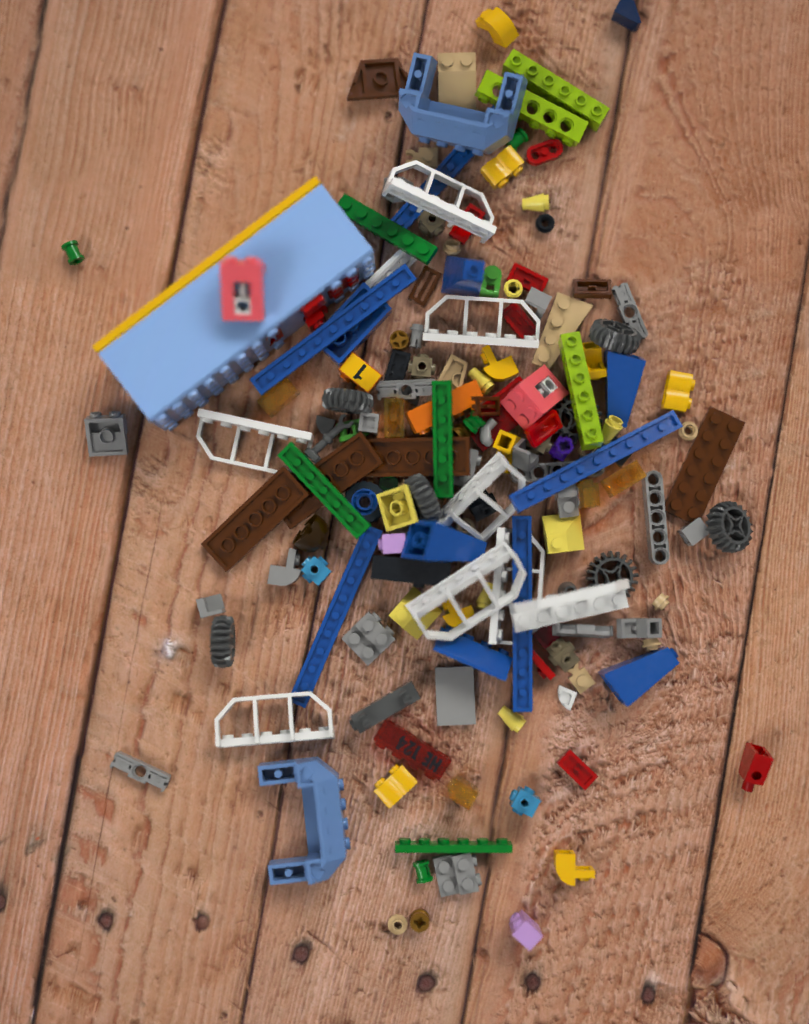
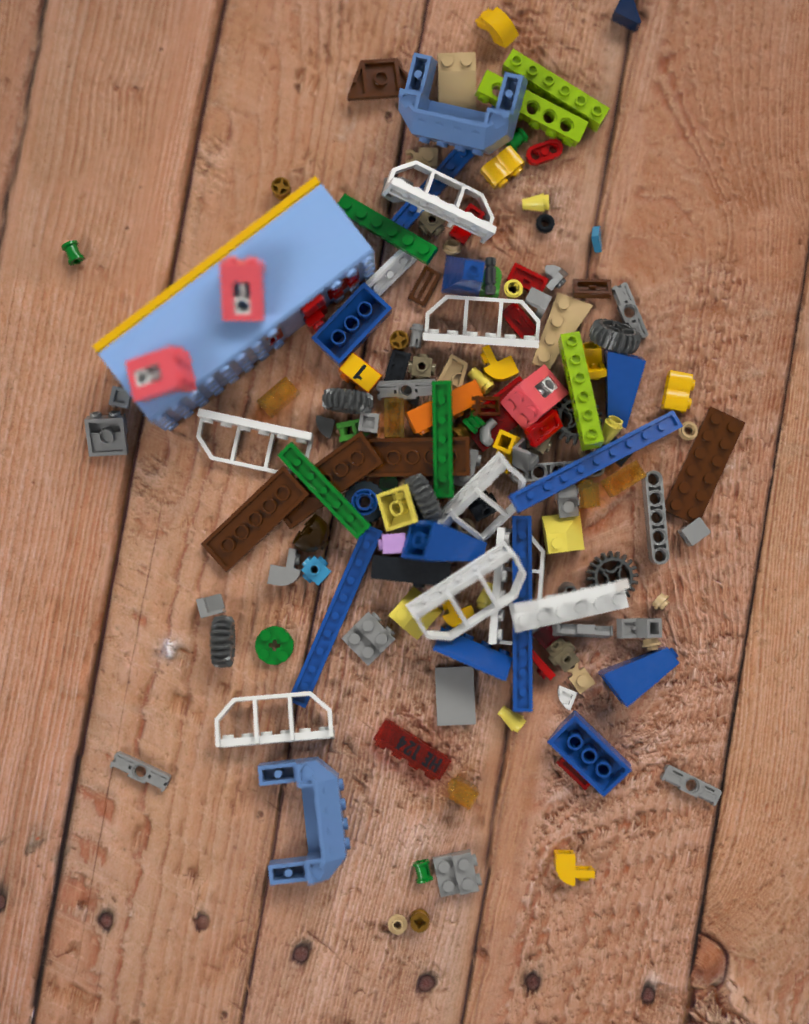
blue plate [249,264,417,396] -> none
dark grey piece [304,414,353,464] -> none
dark grey brick [349,680,421,733] -> none
yellow brick [373,763,418,809] -> none
green plate [395,838,513,853] -> none
dark azure brick [509,786,541,818] -> none
lavender brick [509,909,543,951] -> none
dark purple piece [549,436,574,461] -> none
dark grey gear [705,501,753,553] -> none
red torso [738,742,774,792] -> none
none -> light grey panel [109,386,132,409]
none -> coral brick [125,346,197,402]
none -> green plate [255,626,294,665]
none -> pearl gold wheel [271,177,291,200]
none -> dark grey axle [485,257,496,295]
none -> plate [545,265,568,291]
none -> blue slope [547,710,632,797]
none -> dark azure tile [591,226,602,253]
none -> light grey piece [660,764,722,806]

